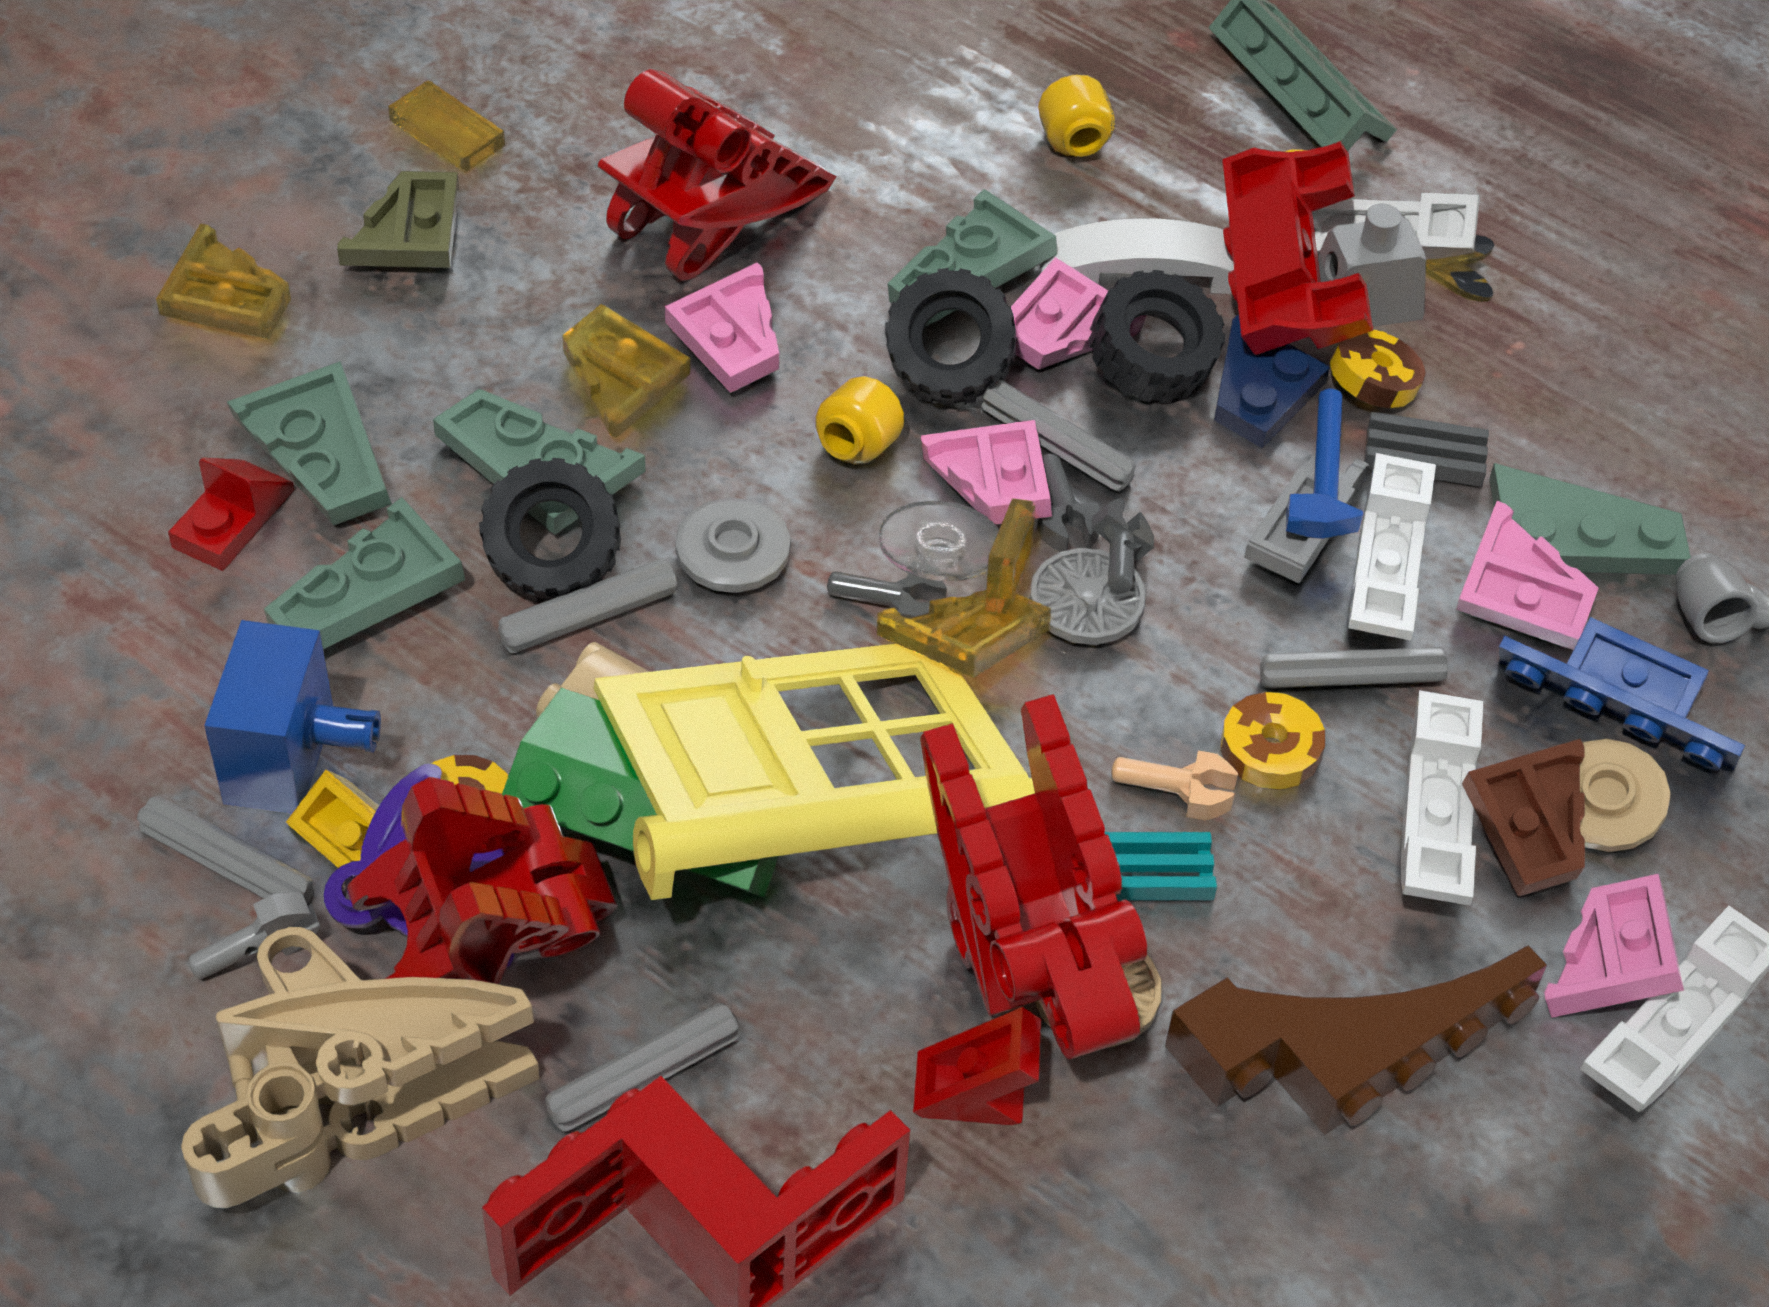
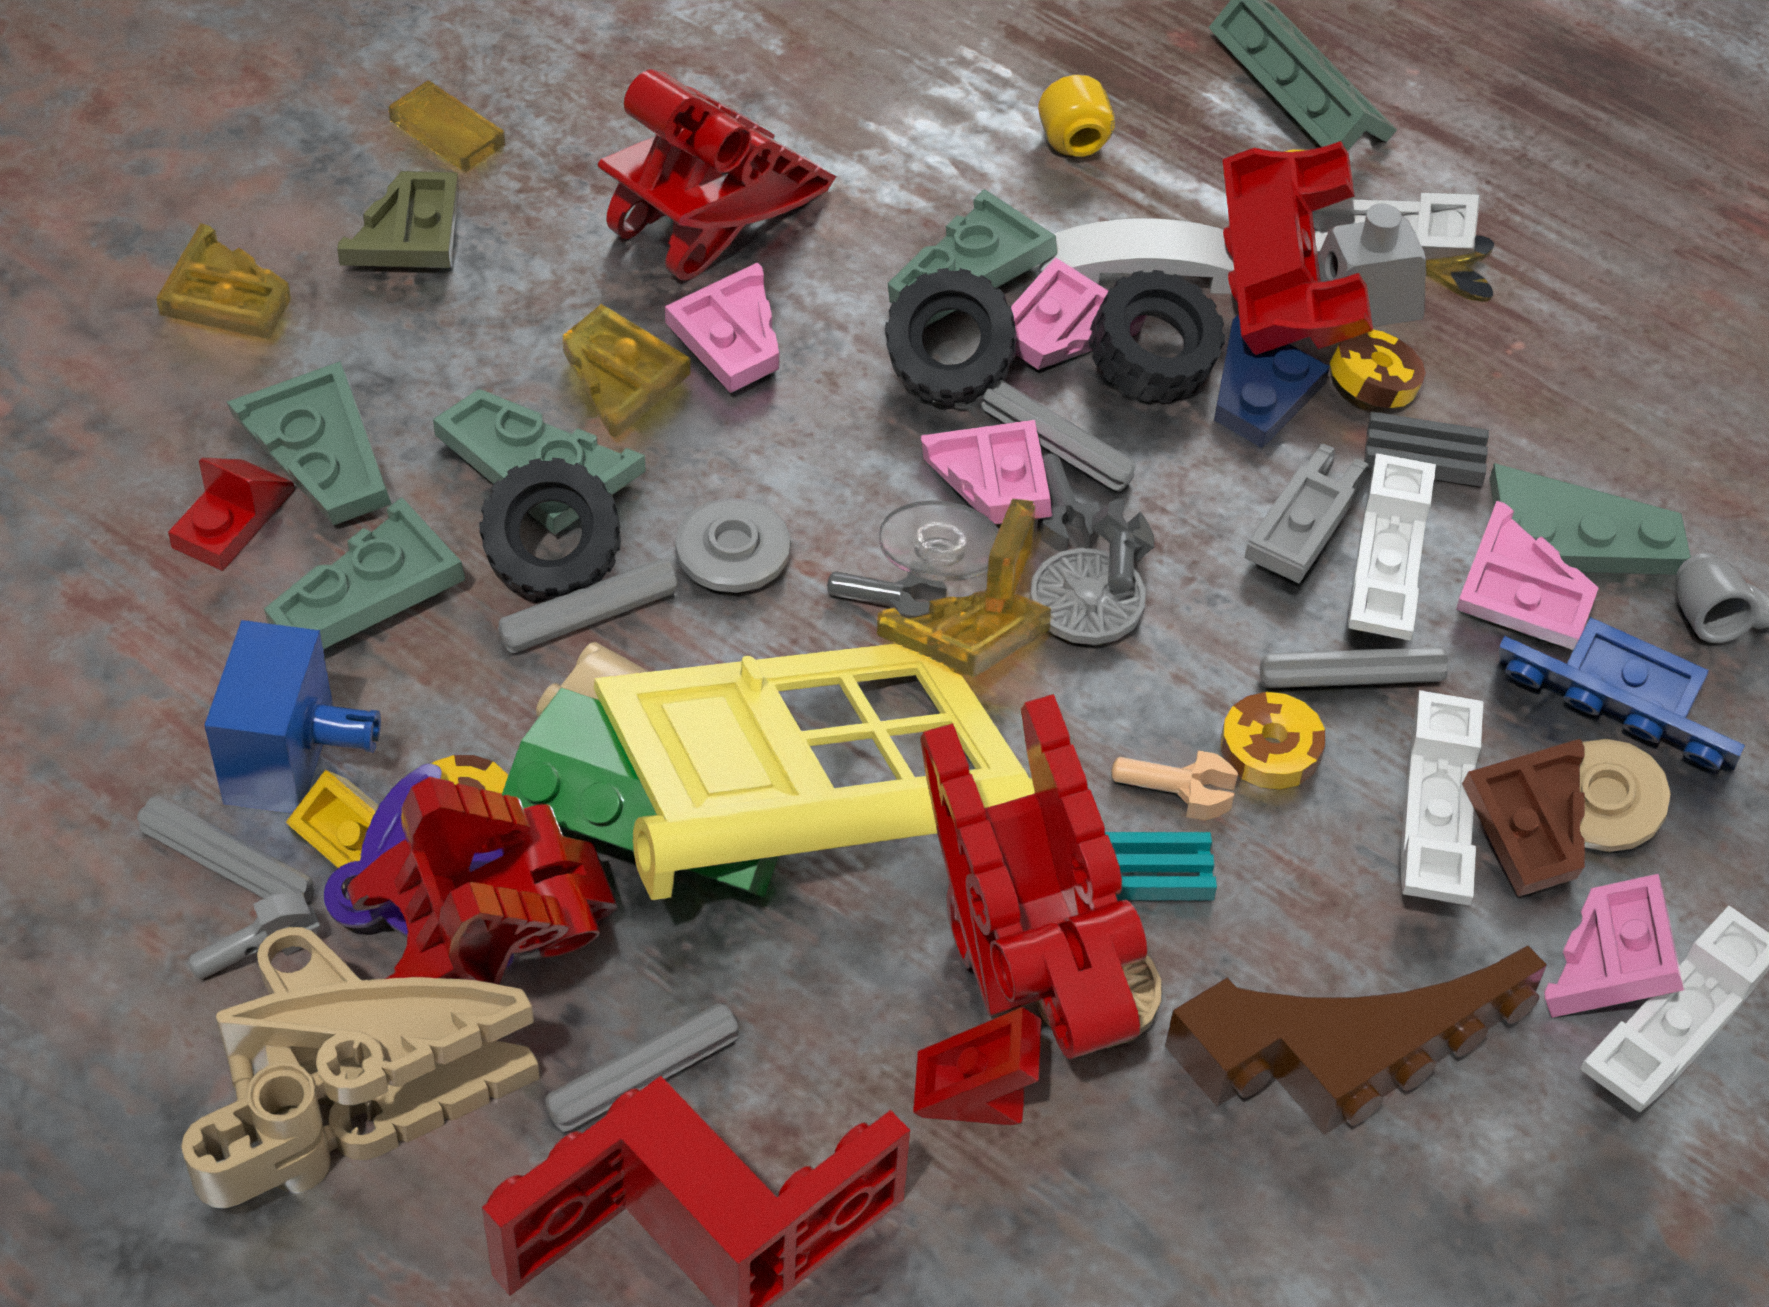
yellow head [815,376,904,465] -> none
blue piece [1285,389,1364,539] -> none

